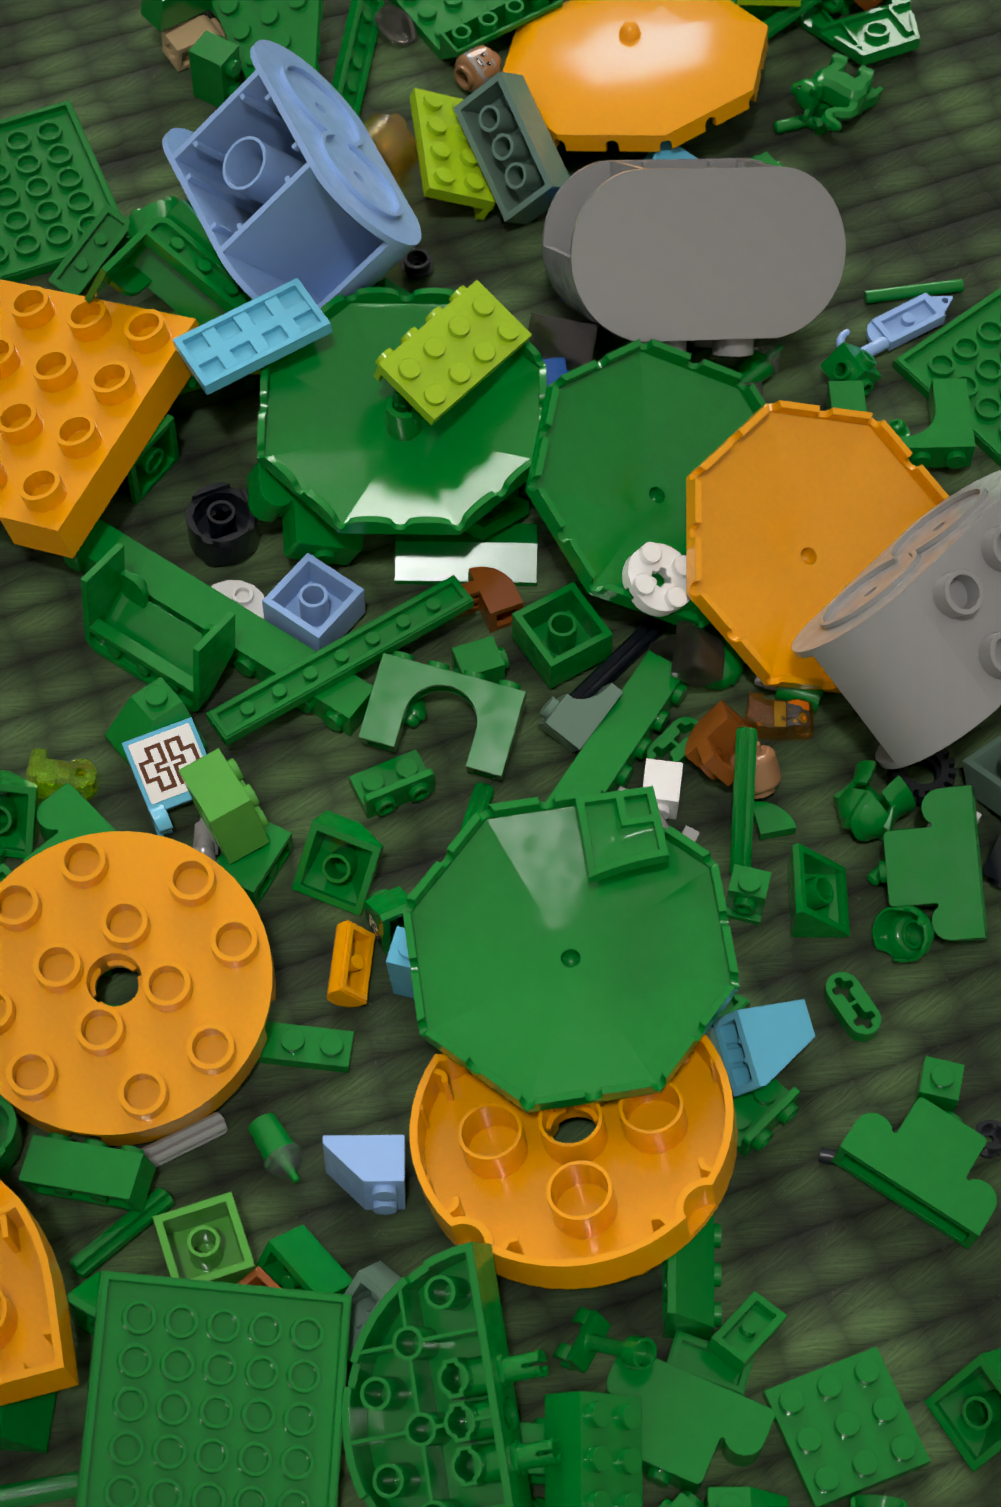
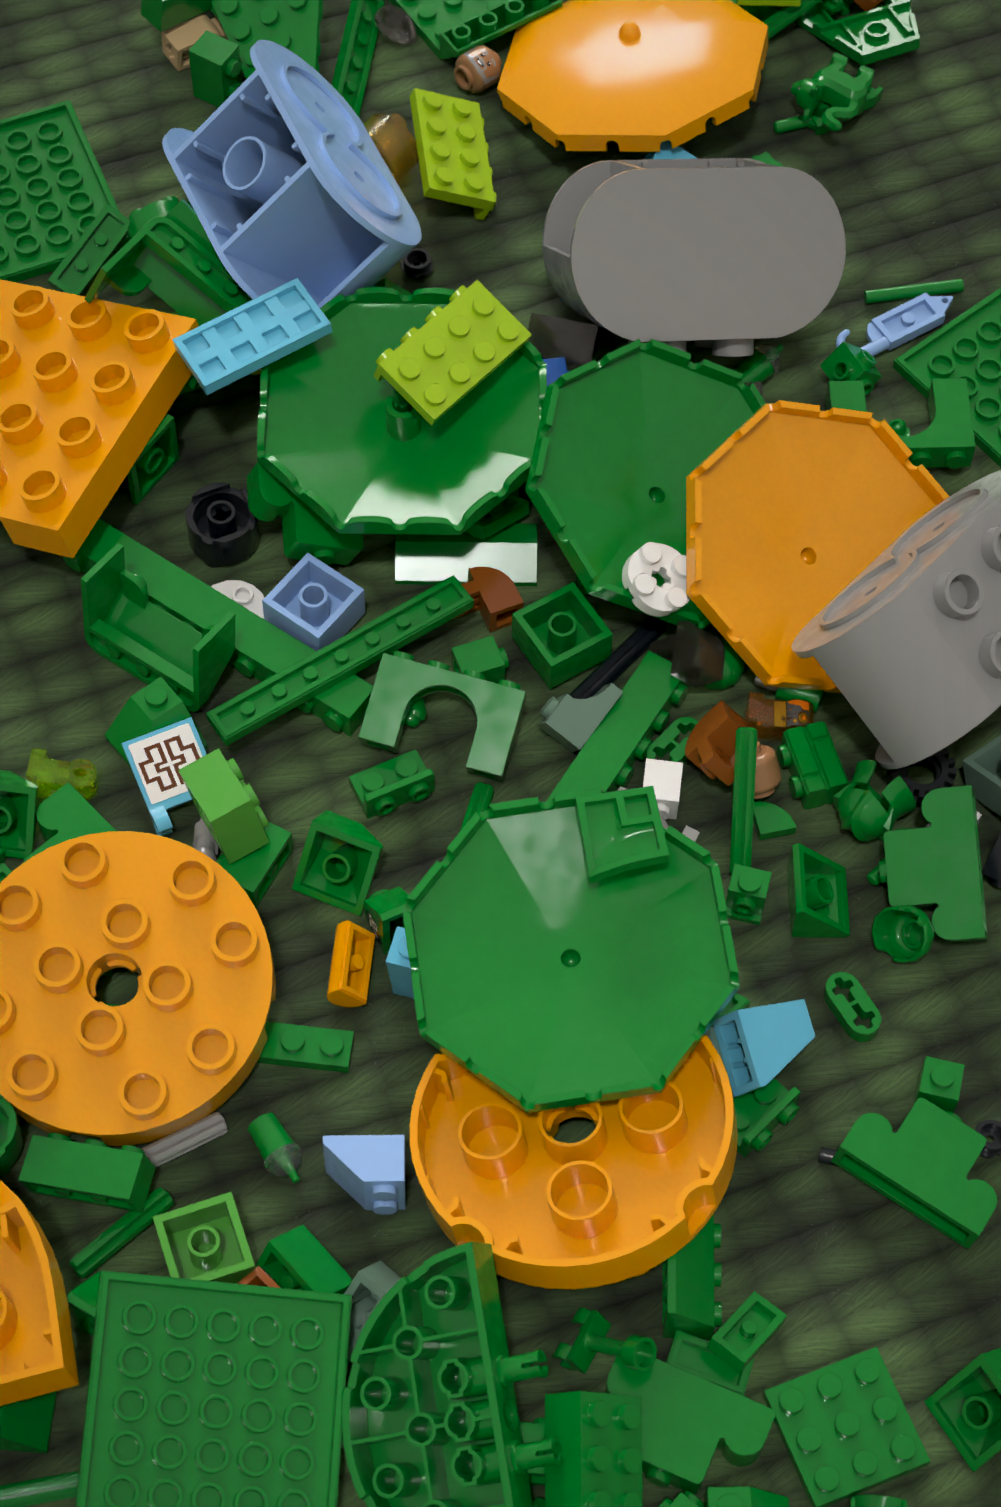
sand green brick [453,71,570,224] -> none
none -> green brick [777,721,849,810]

